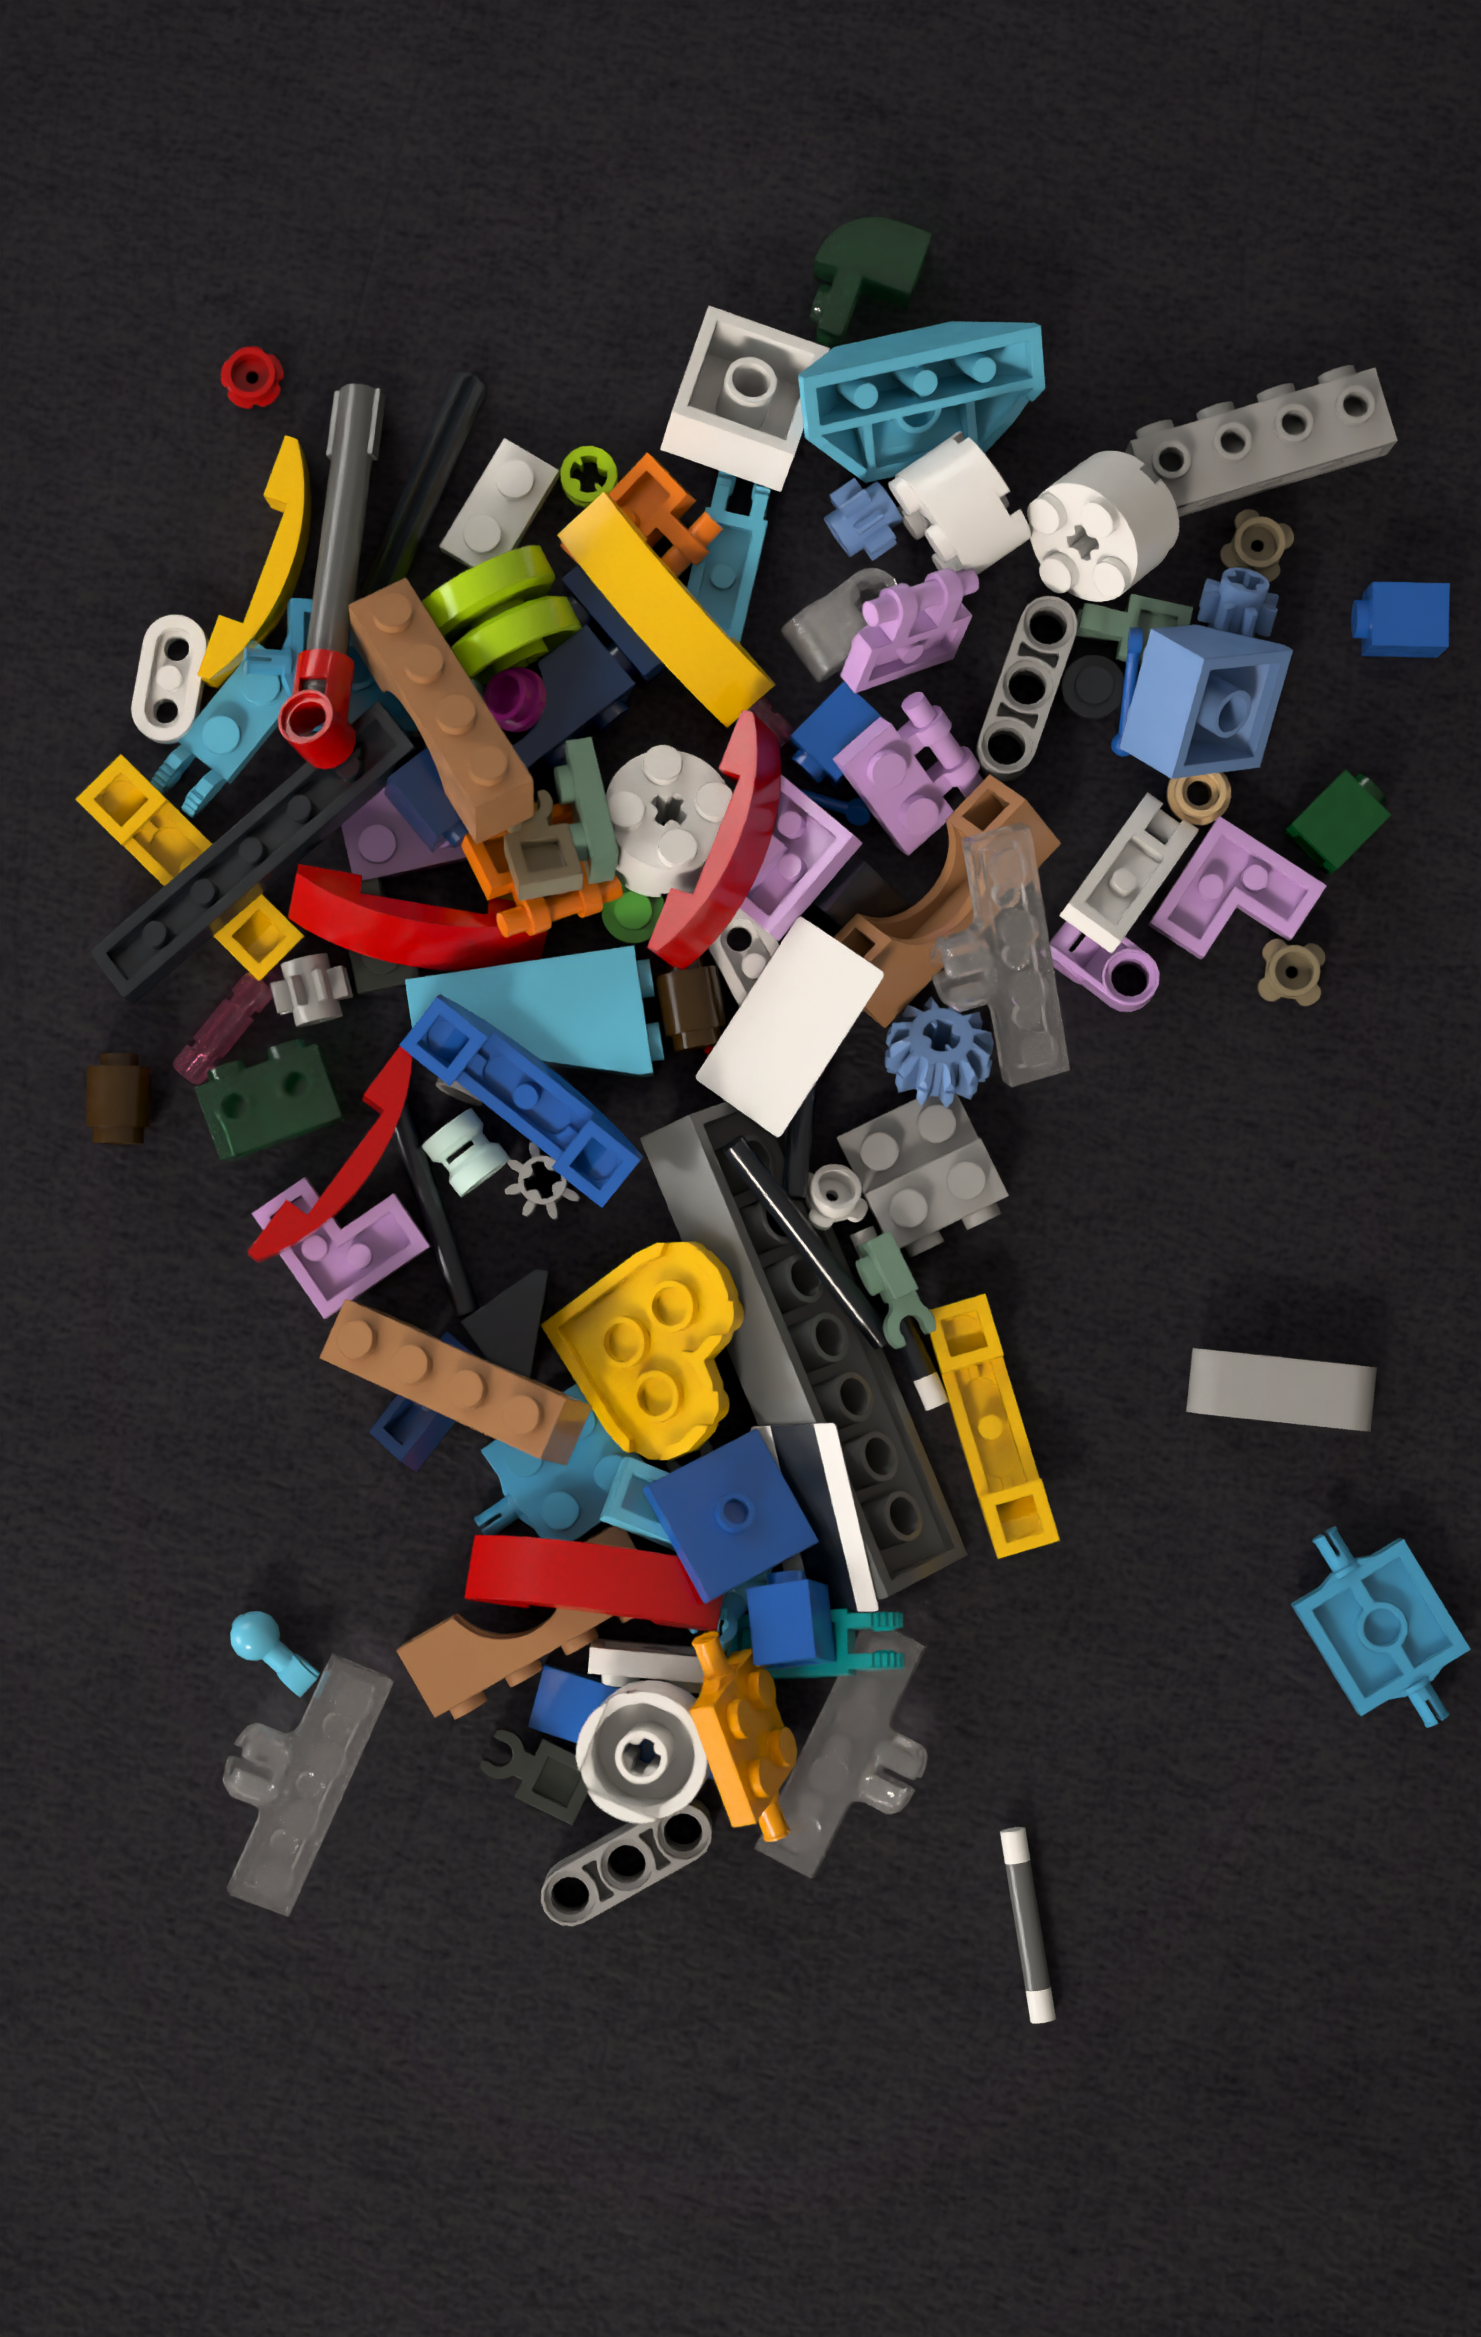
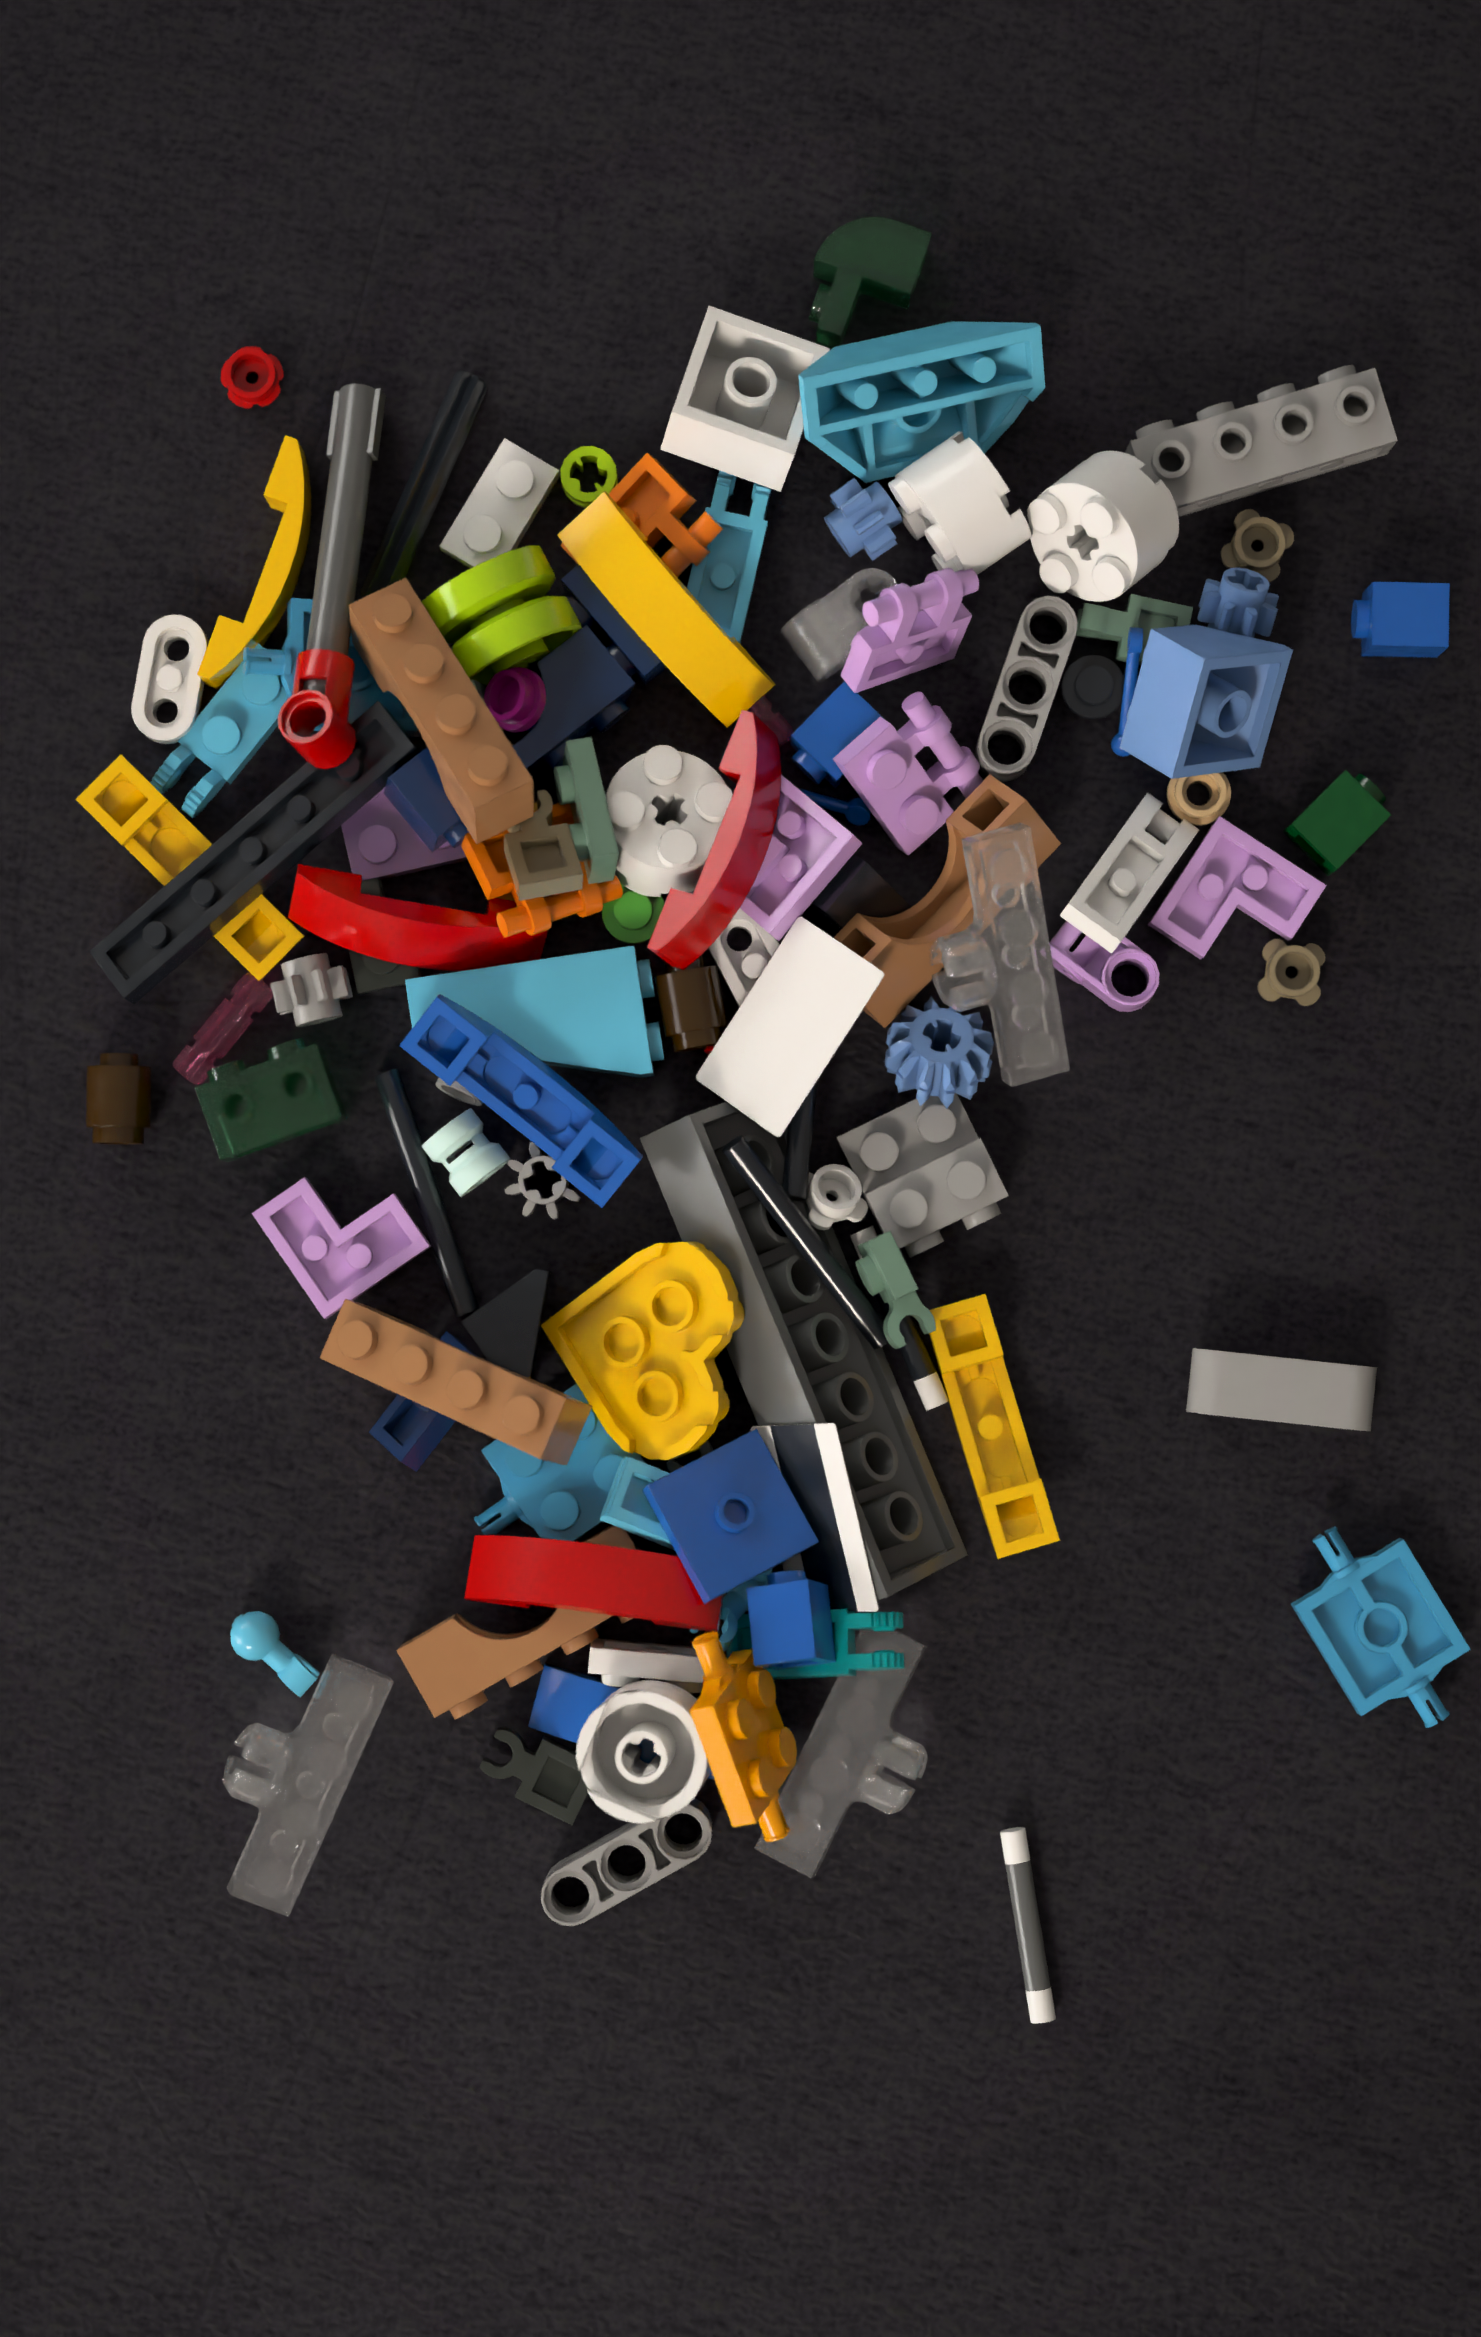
red slope [247,1046,412,1263] -> none

